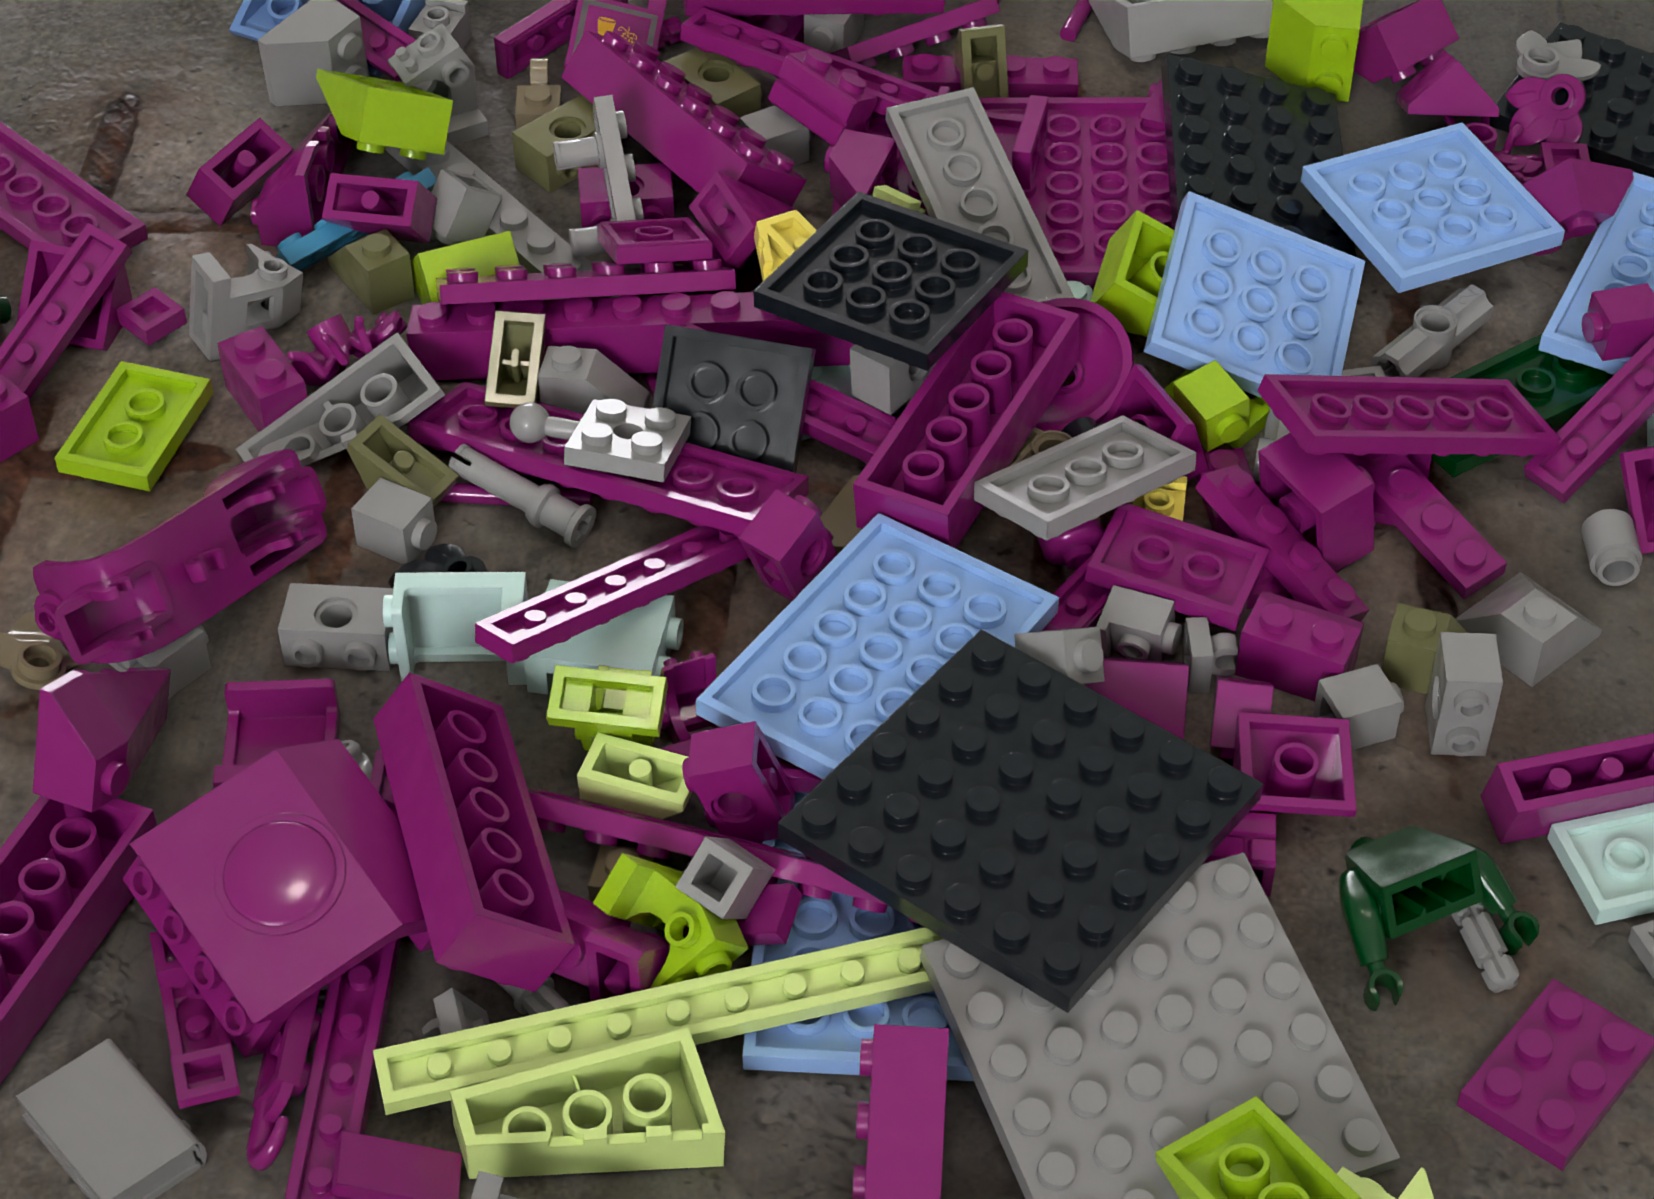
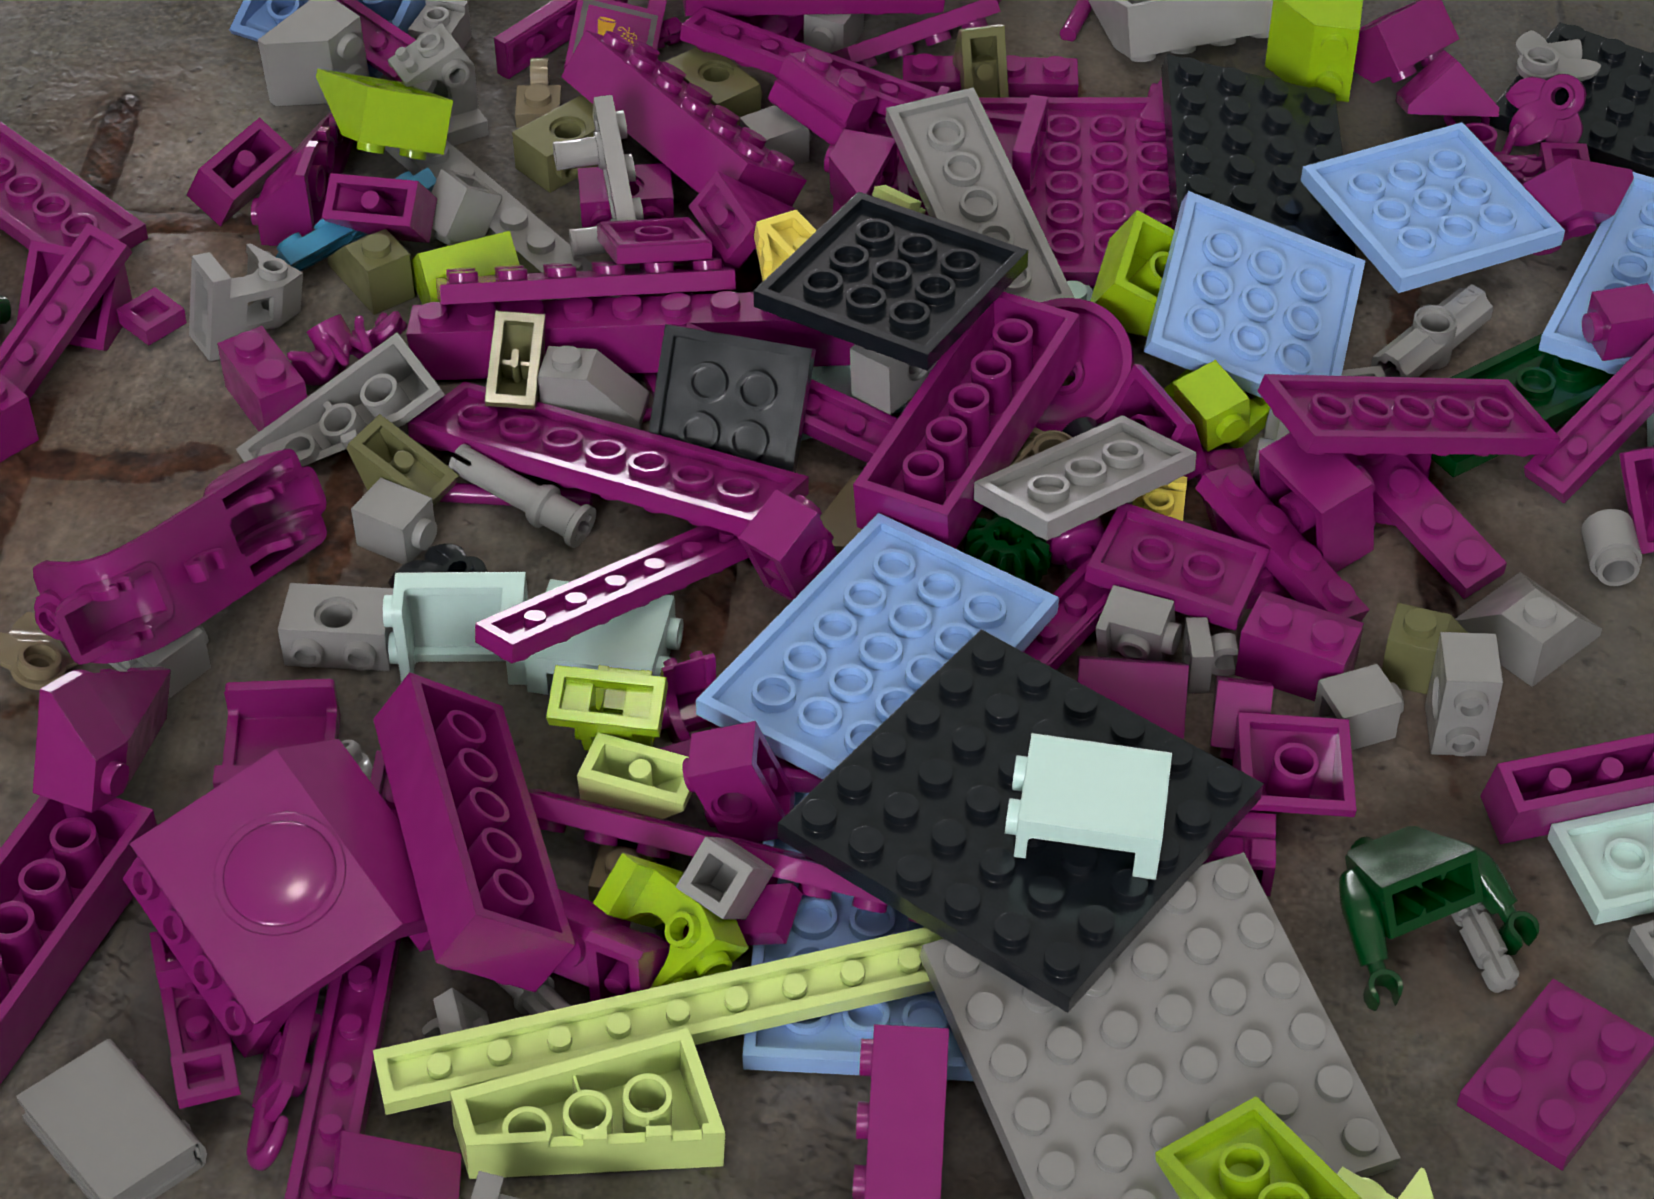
lime plate [55,361,214,492] -> none
light grey plate [510,399,691,482] -> none
light grey brick [1014,627,1105,684] -> none
none -> dark green gear [964,512,1052,587]
none -> light aqua panel [1005,733,1172,880]

